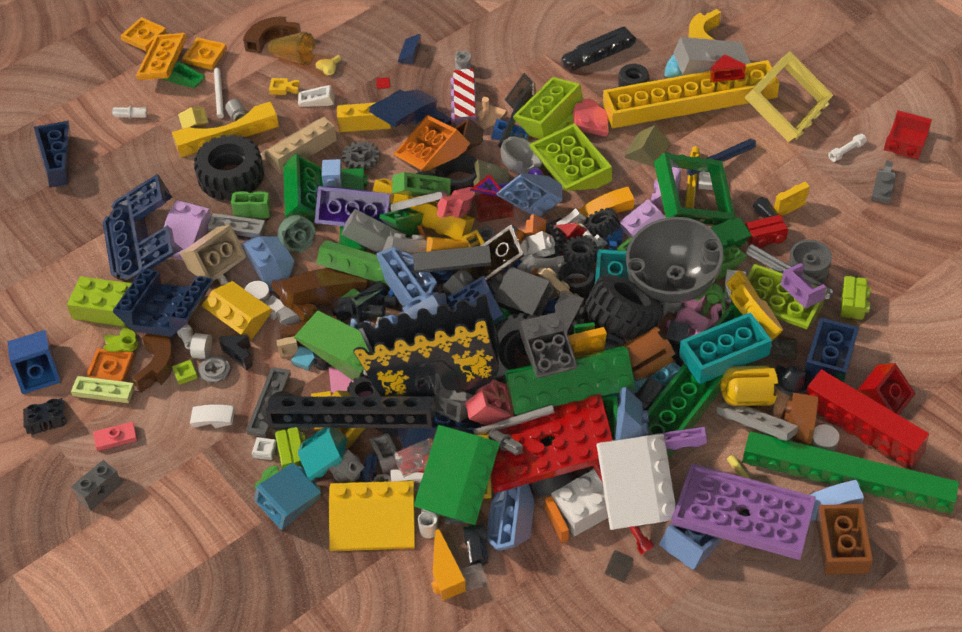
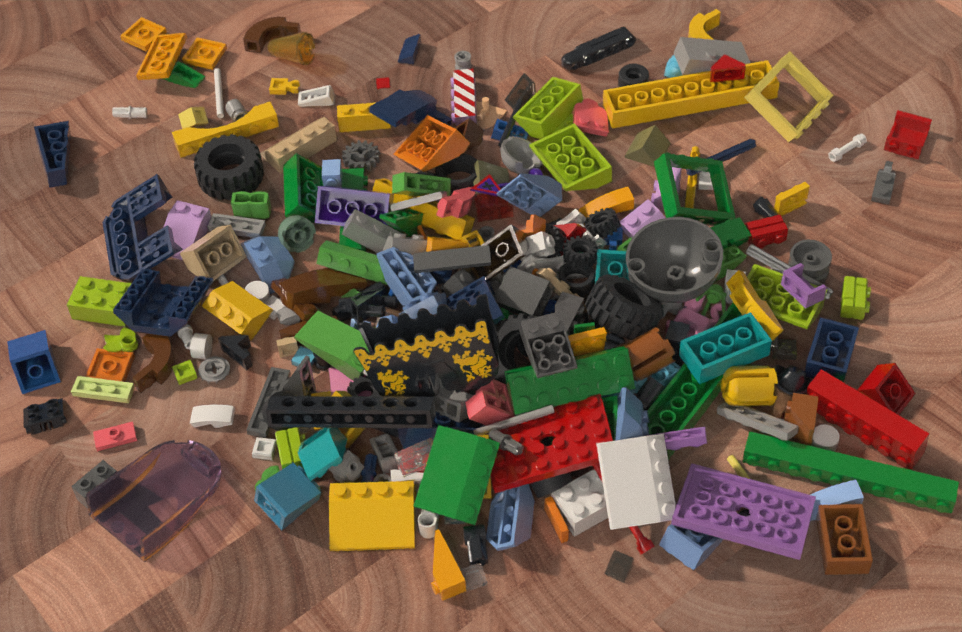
light yellow rock [316,55,341,75] -> none
none -> windscreen [86,440,221,562]
none -> dark grey slope [283,356,316,396]

